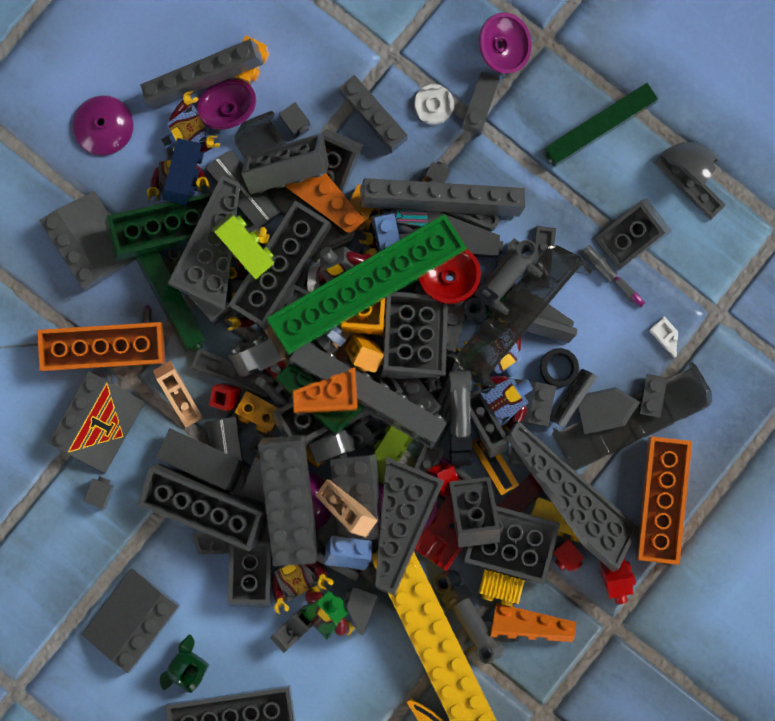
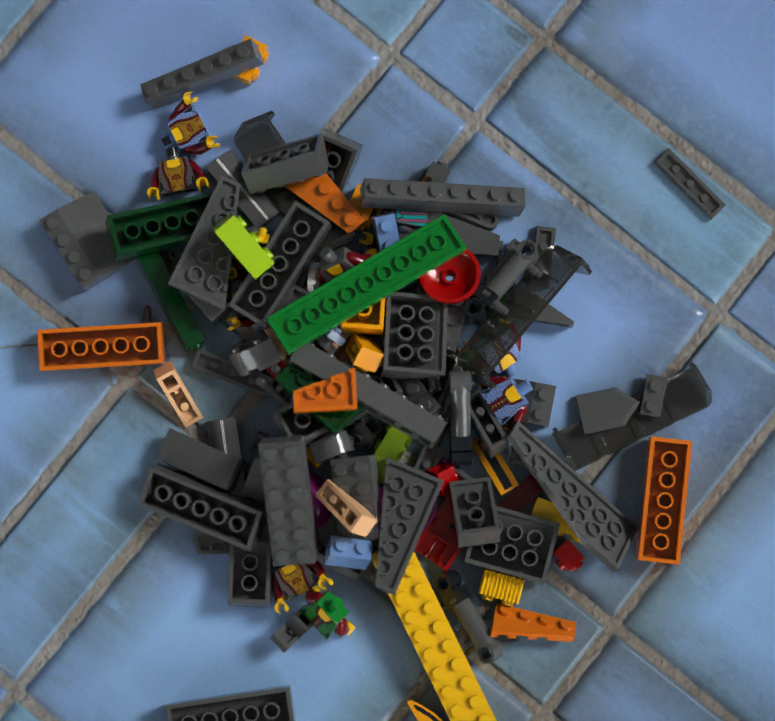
dark grey slope [48,371,145,473] -> none
magenta dish [73,95,134,156] -> none
dark grey slope [82,568,181,673] -> none
dark grey brick [83,476,114,509] -> none
dark green piece [160,634,210,693] -> none
dark blue brick [163,138,204,205] -> none
magenta dish [197,79,257,130] -> none
red brick [209,383,241,411] -> none
light orange brick [234,391,279,434] -> none
dark grey brick [279,102,310,137] -> none
dark grey brick [339,75,408,152] -> none
dark grey slope [344,586,377,635] -> none
white tile [414,84,454,125] -> none
dark grey slope [462,72,500,135] -> none
magenta dish [479,12,532,74] -> none
dark grey tile [512,313,577,343] -> none
black tyre [539,348,579,387] -> none
dark green brick [543,83,658,167] -> none
dark grey tile [550,369,597,428] -> none
dark grey pin [580,244,618,282] -> none
dark grey slope [595,199,672,270] -> none
red brick [599,558,636,605] -> none
piece [614,276,645,307] -> none
white tile [649,317,678,359] -> none
dark grey brick [661,142,719,185] -> none

